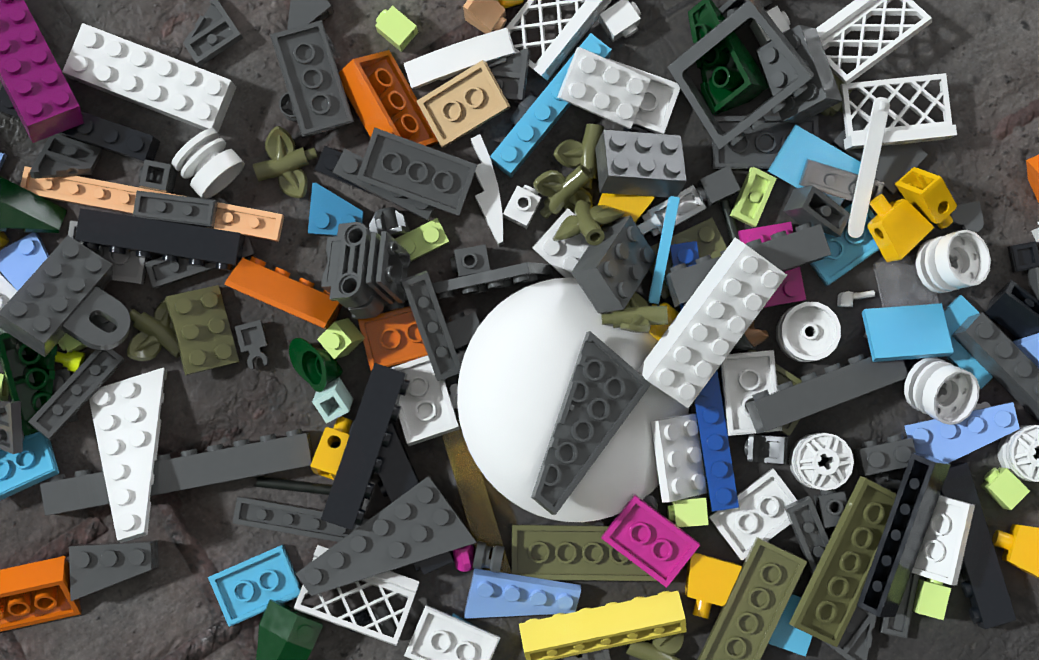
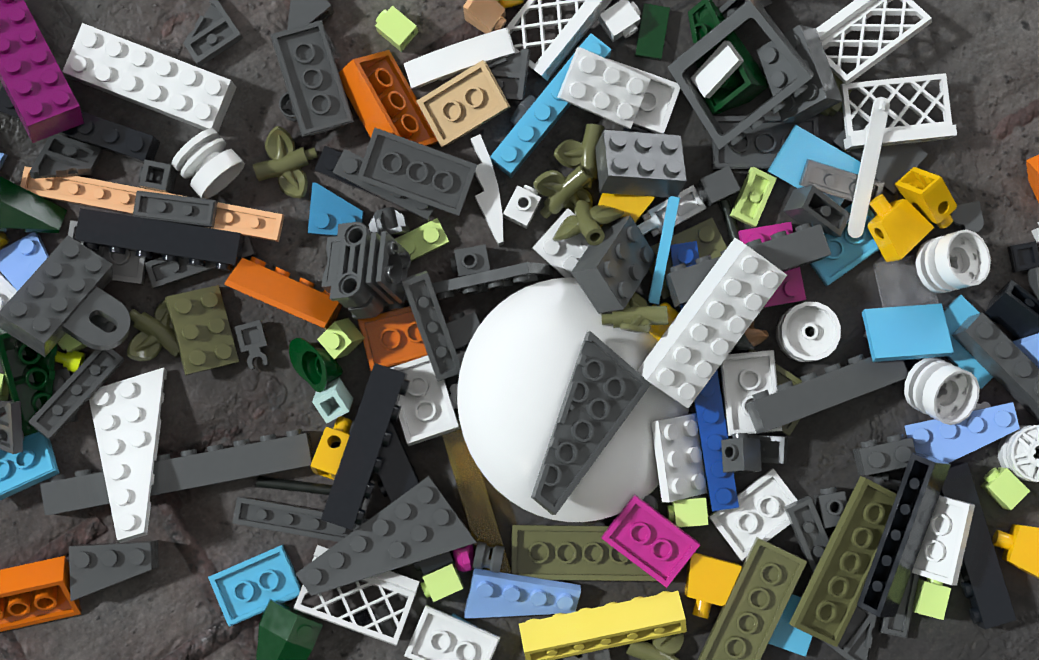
white brick [750,6,791,47] -> none
white wheel [789,433,854,491] -> none
white hand [837,290,875,307] -> none
none -> yellowish green brick [420,562,464,602]
none -> dark green tile [635,3,670,61]
none -> white tile [690,41,744,98]
none -> dark grey brick [721,433,762,474]

